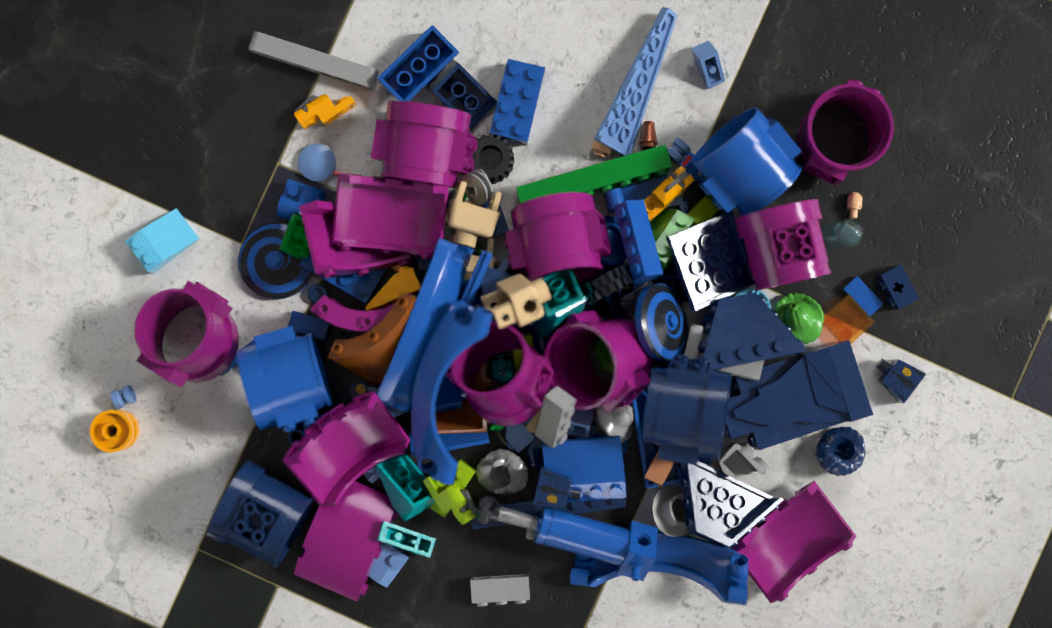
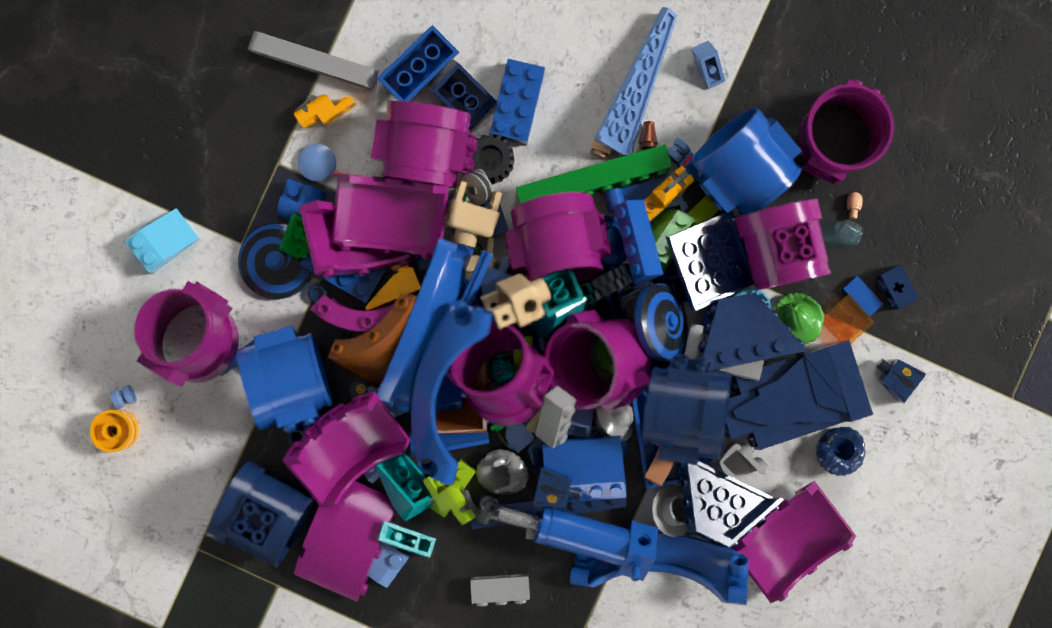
blue slope [288,311,332,341] -> none

